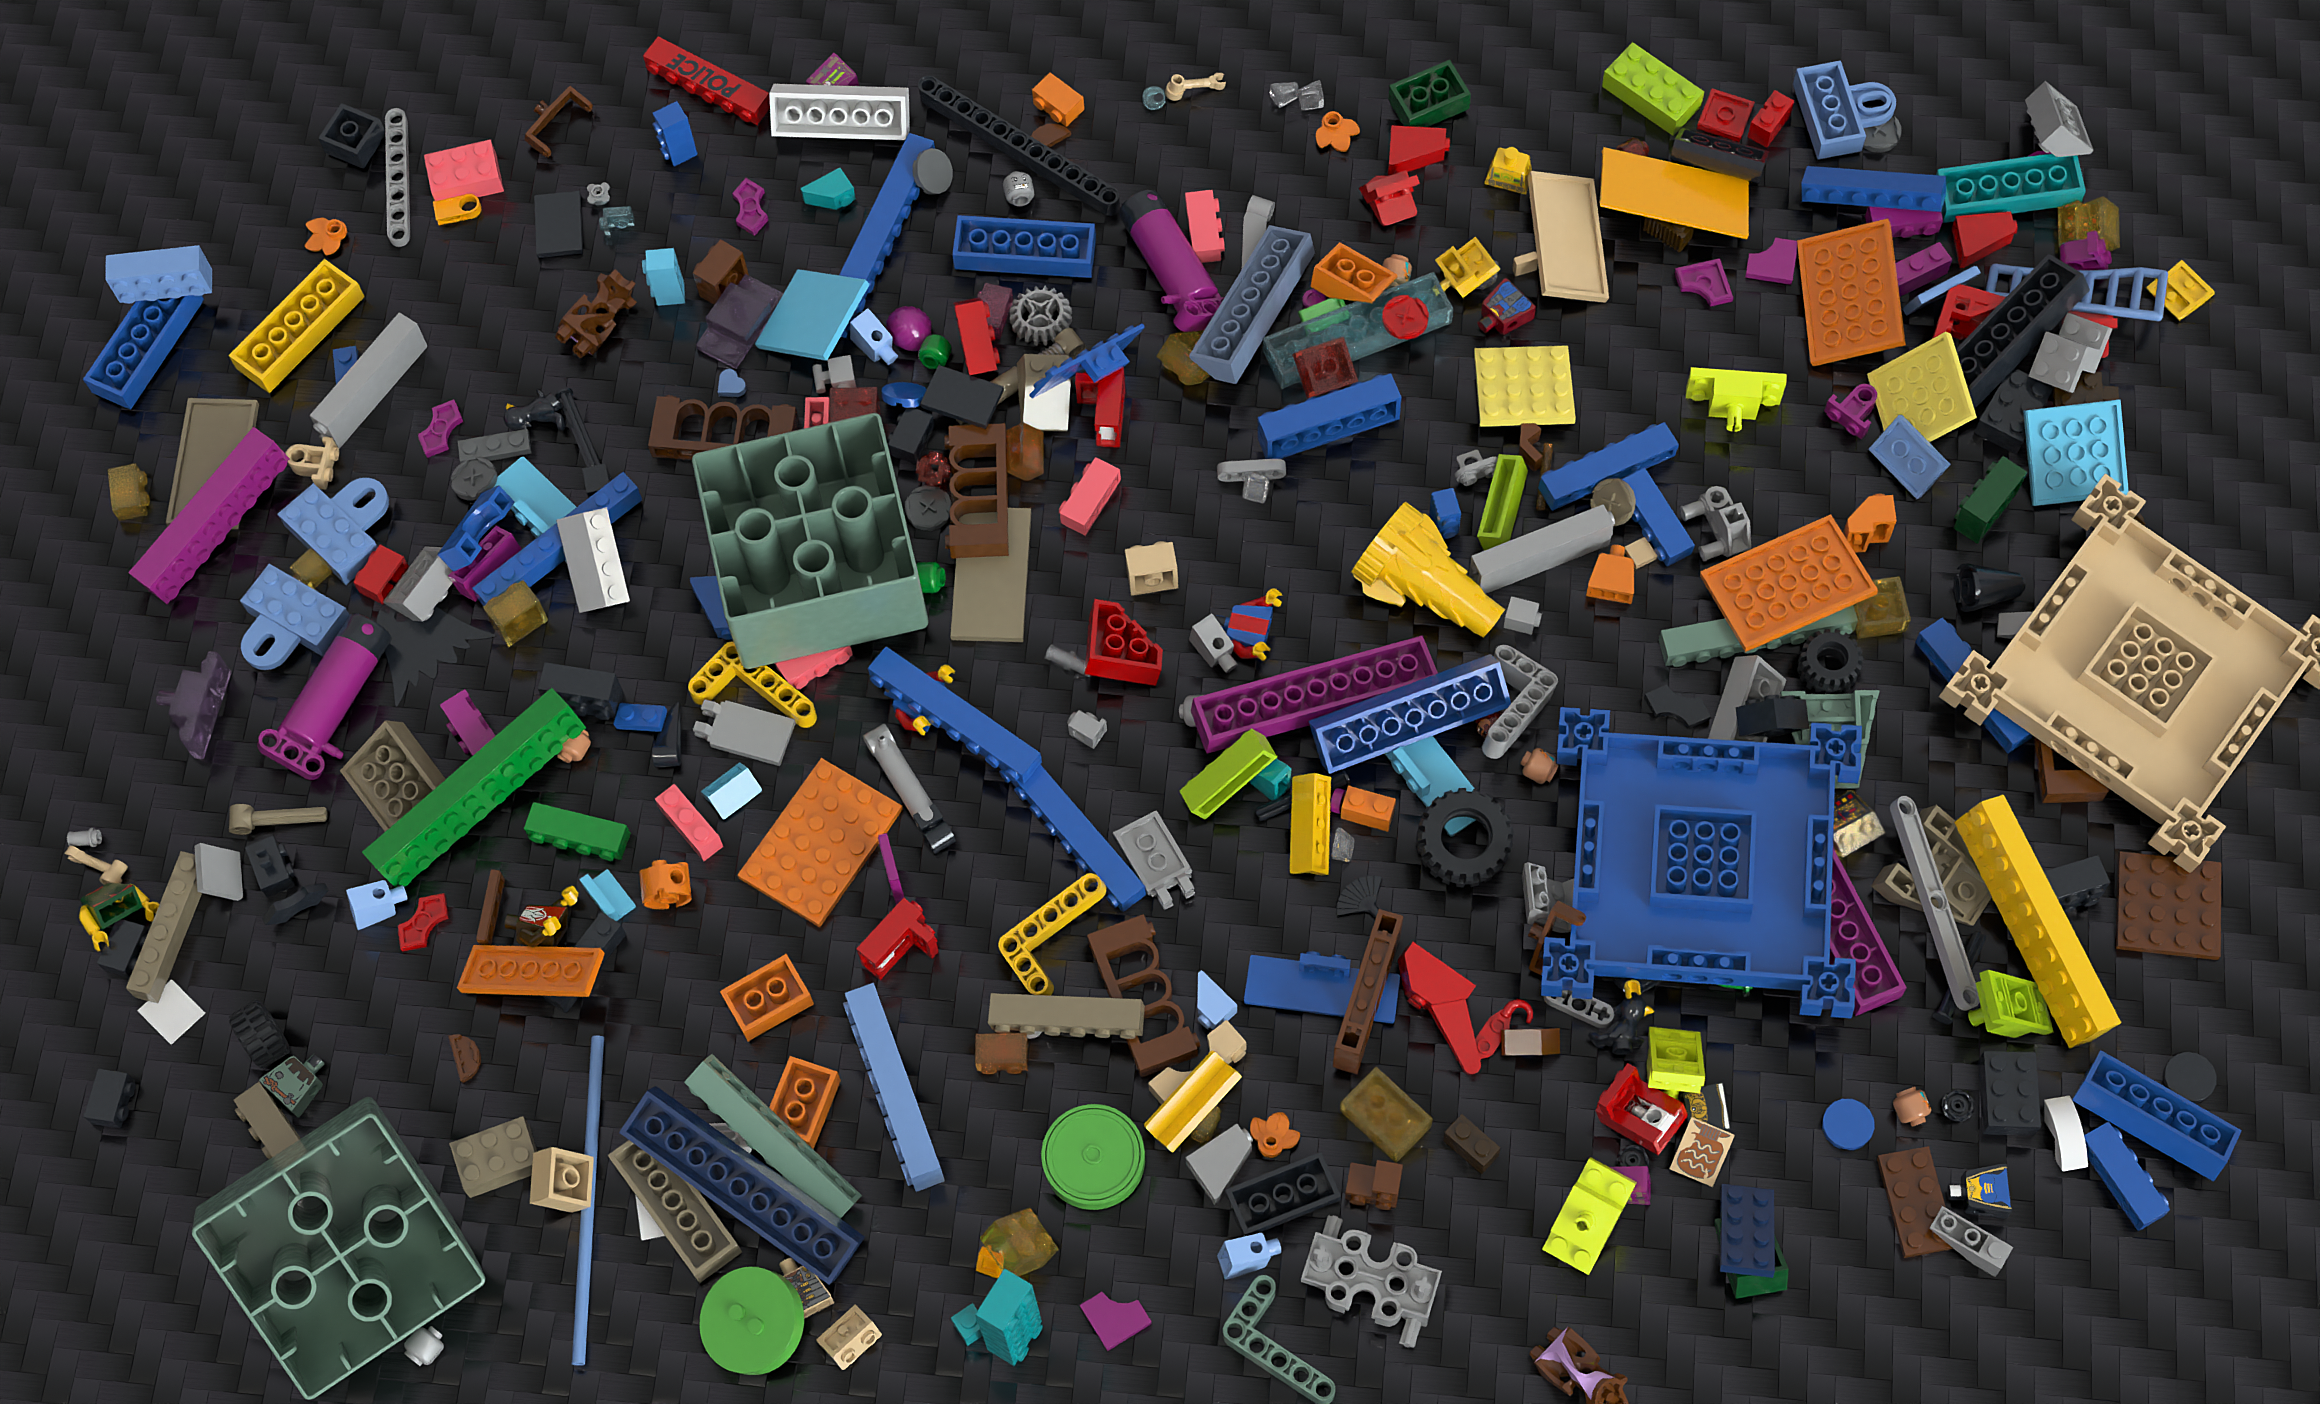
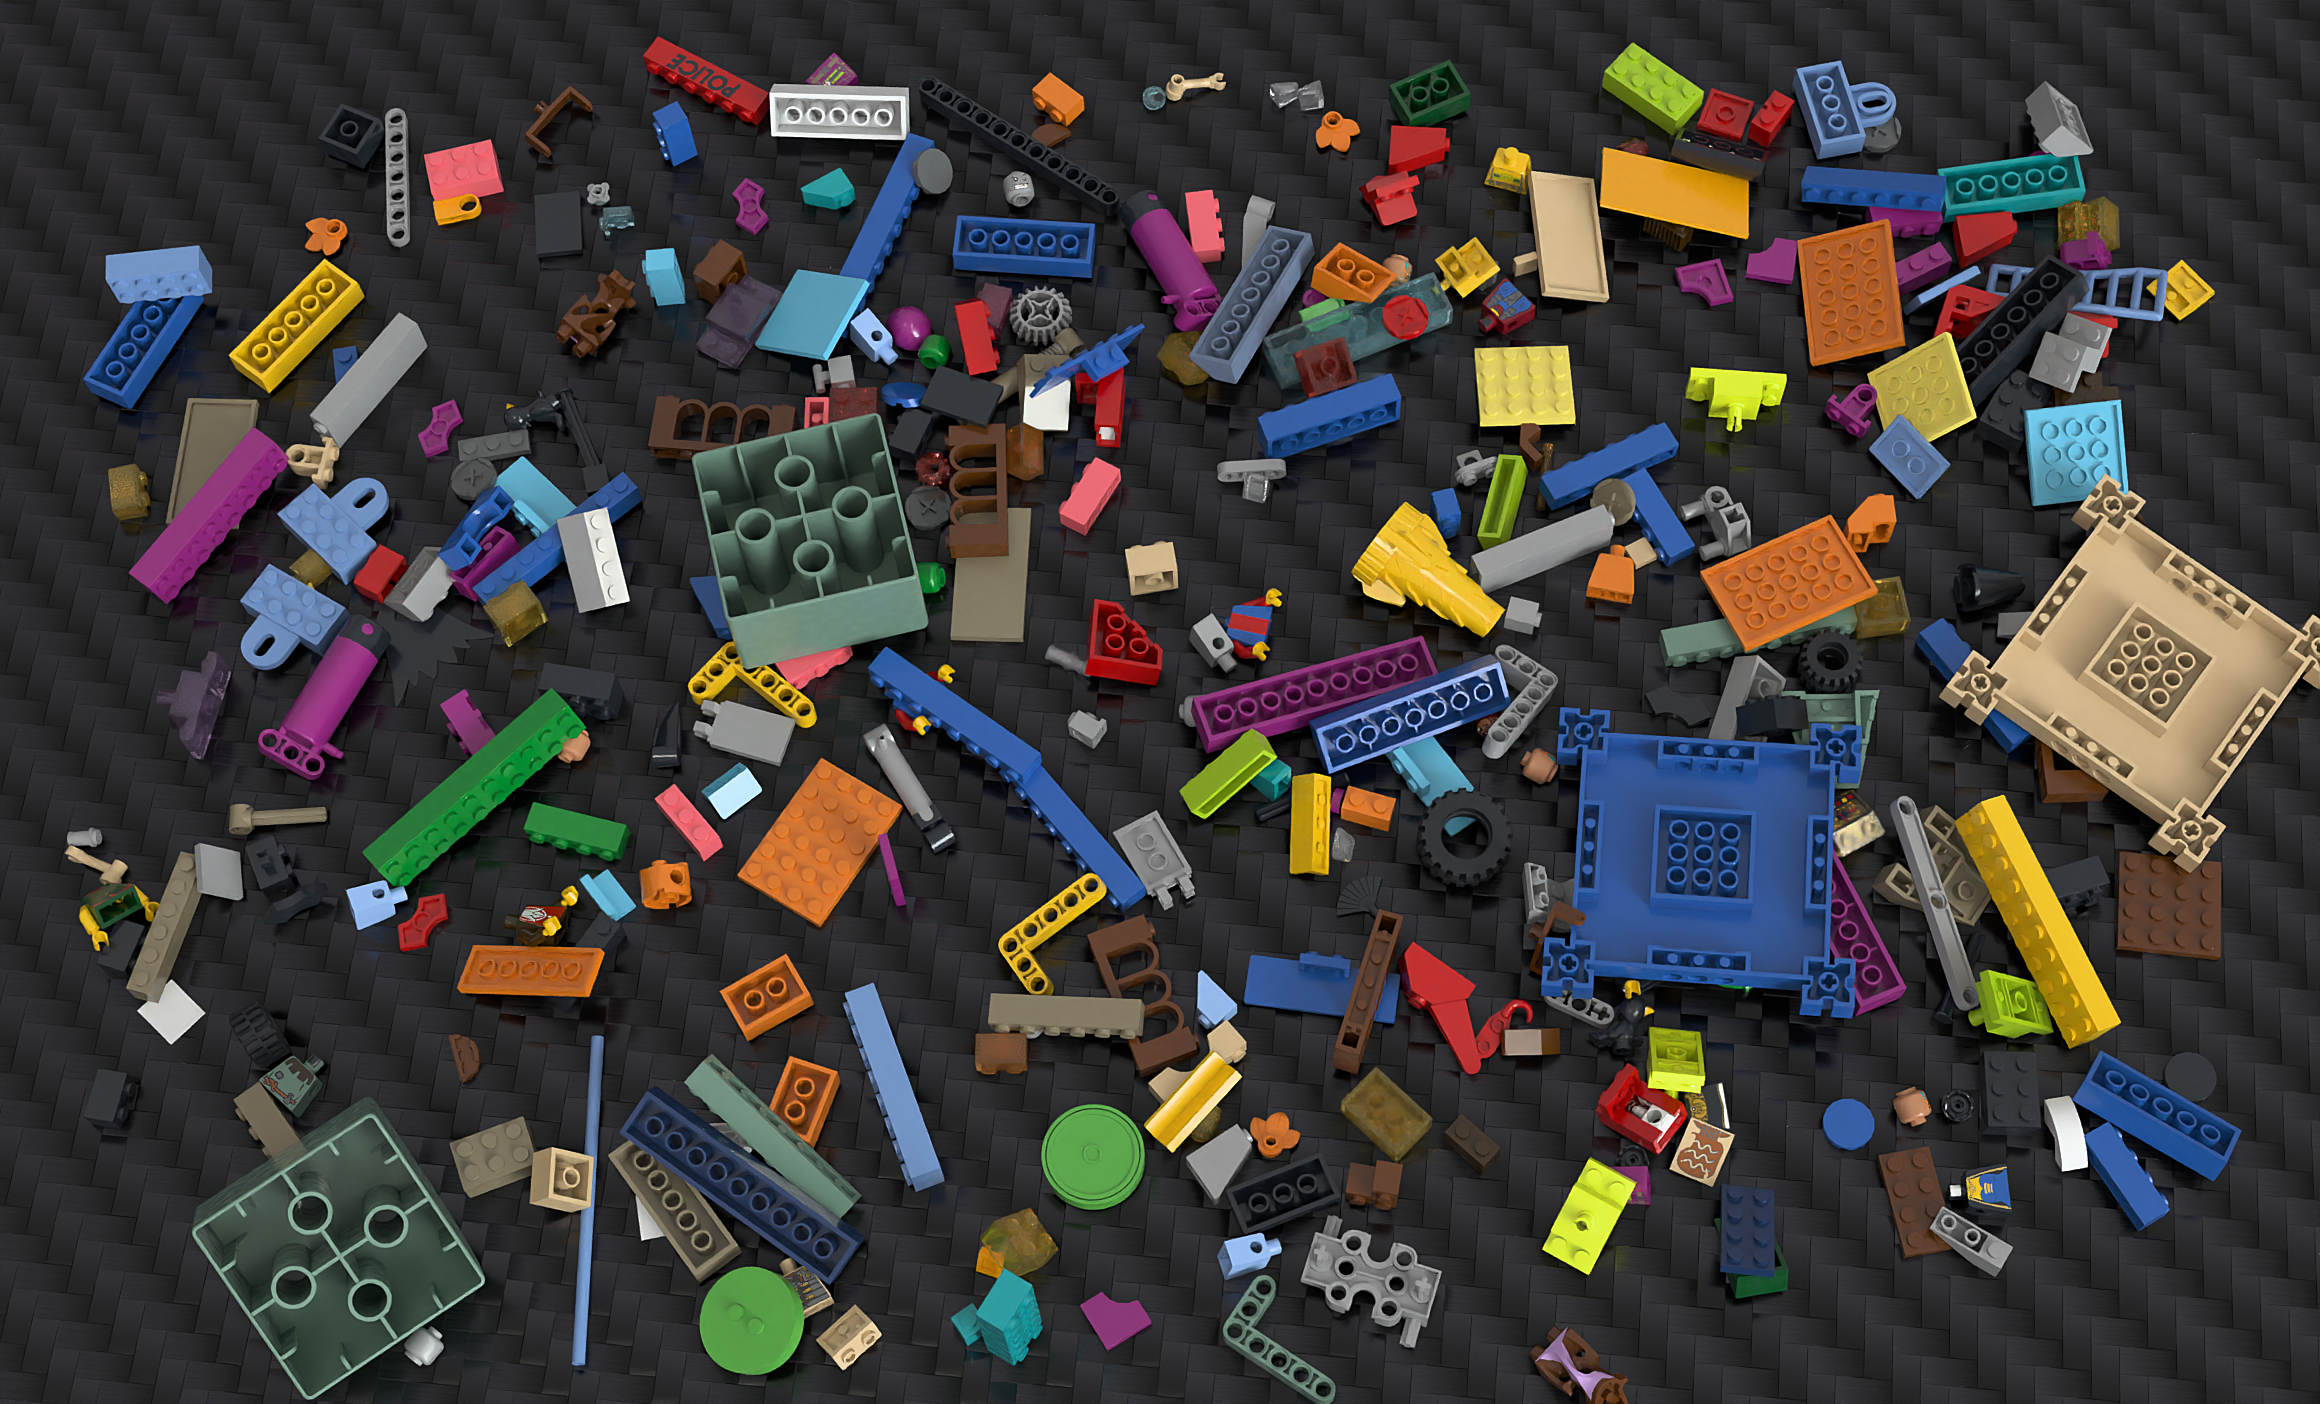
dark tan slope [340,720,446,832] -> none
reddish brown tile [476,869,505,945] -> none
blue plate [614,703,667,732] -> none
medium blue tile [718,369,746,397] -> none
red brick [856,898,939,980] -> none
dark green brick [1954,456,2027,544] -> none

